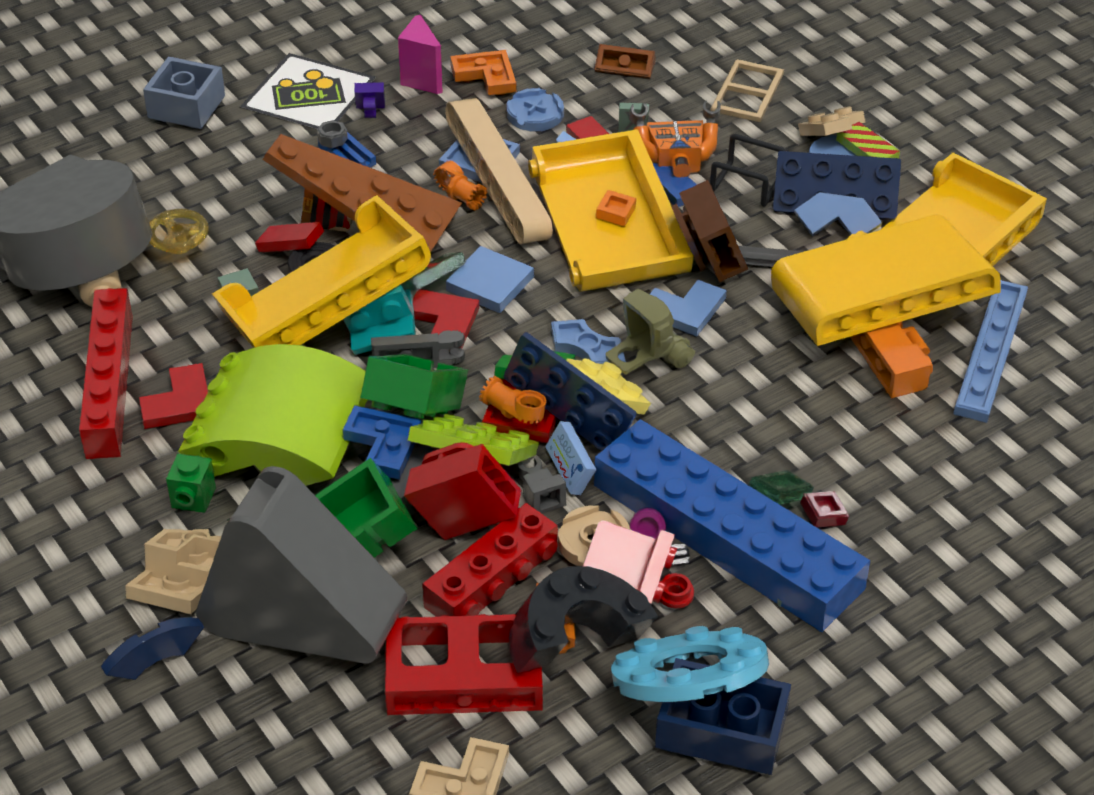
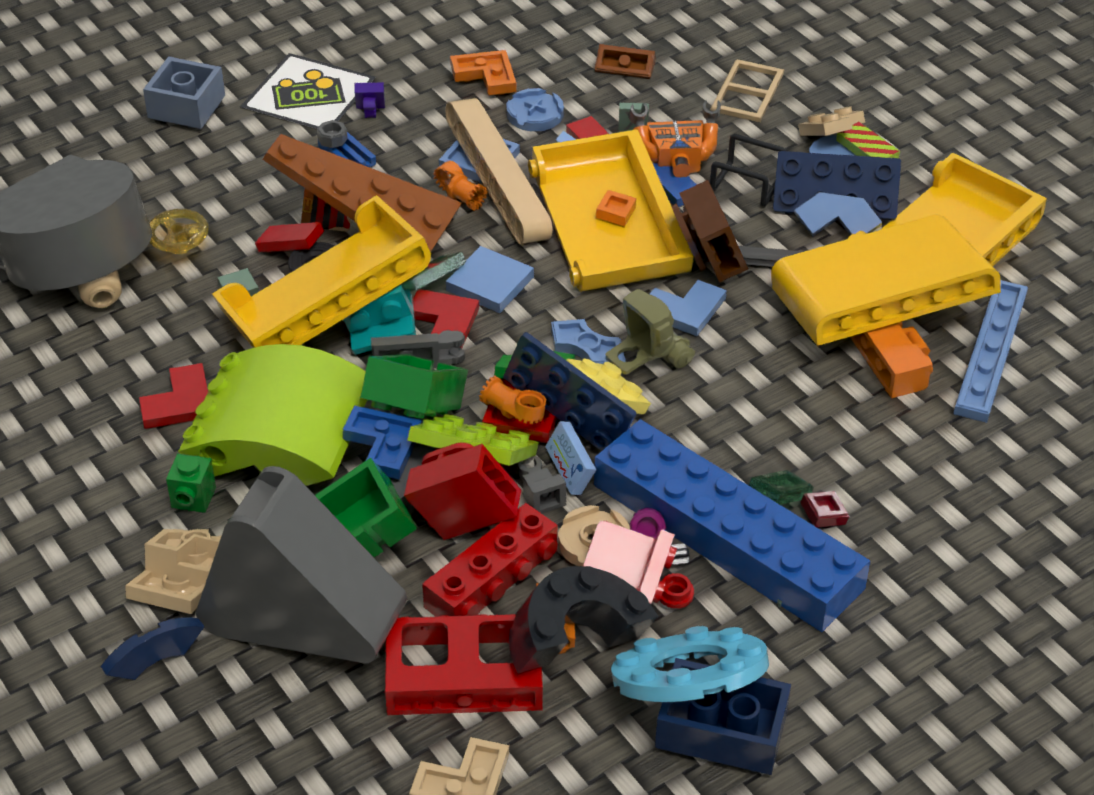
red brick [79,288,133,459] -> none
dark pink slope [398,15,443,94] -> none

